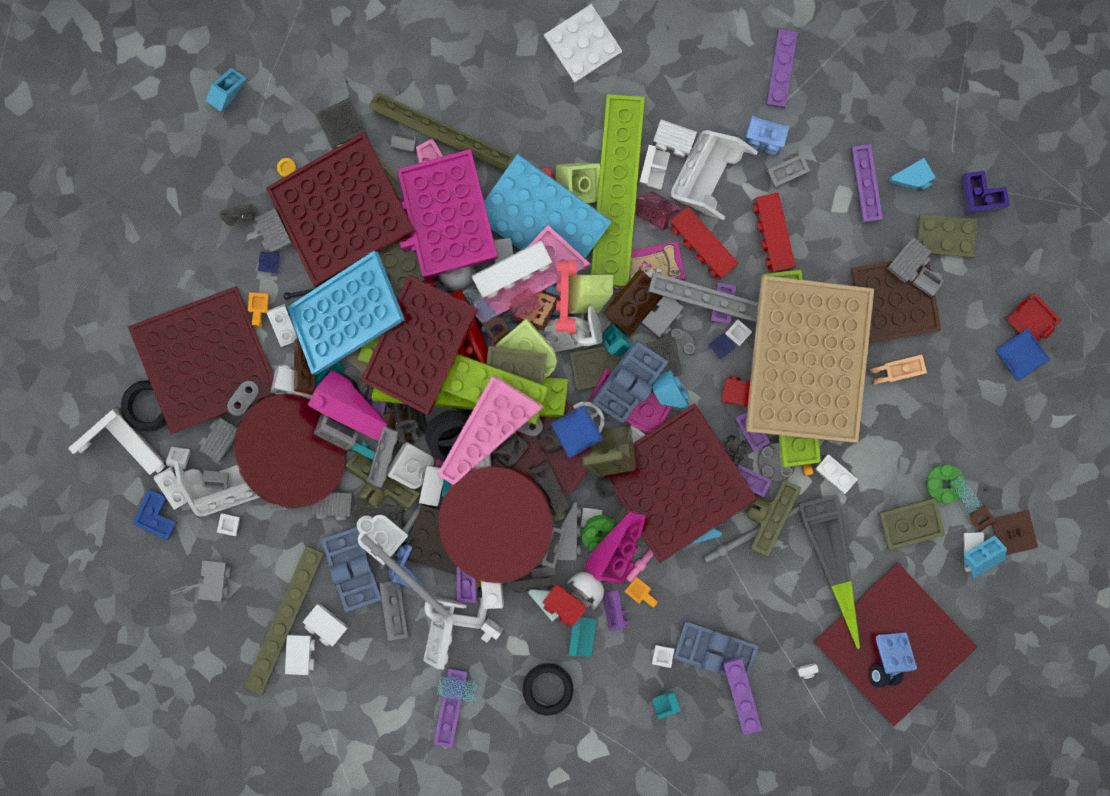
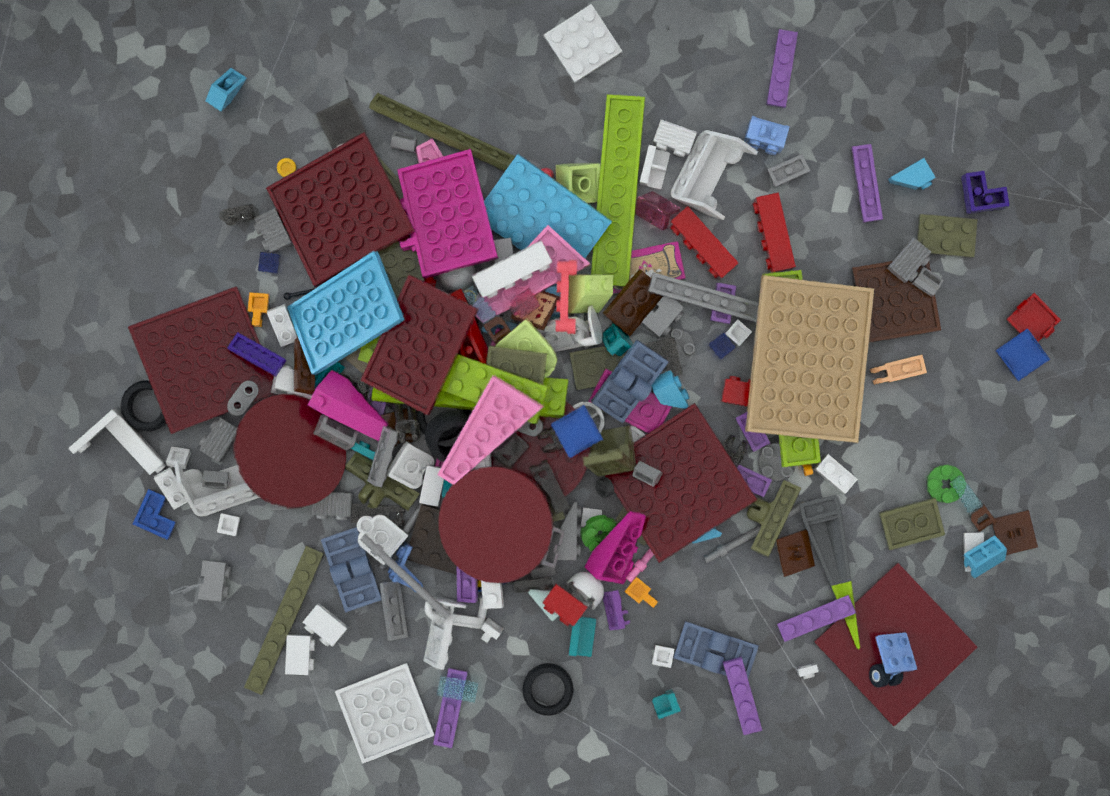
none -> dark purple plate [227,332,286,377]
none -> white plate [335,663,435,764]
none -> light grey piece [633,461,663,487]
none -> reddish brown piece [776,529,815,577]
none -> medium lavender plate [777,595,856,642]

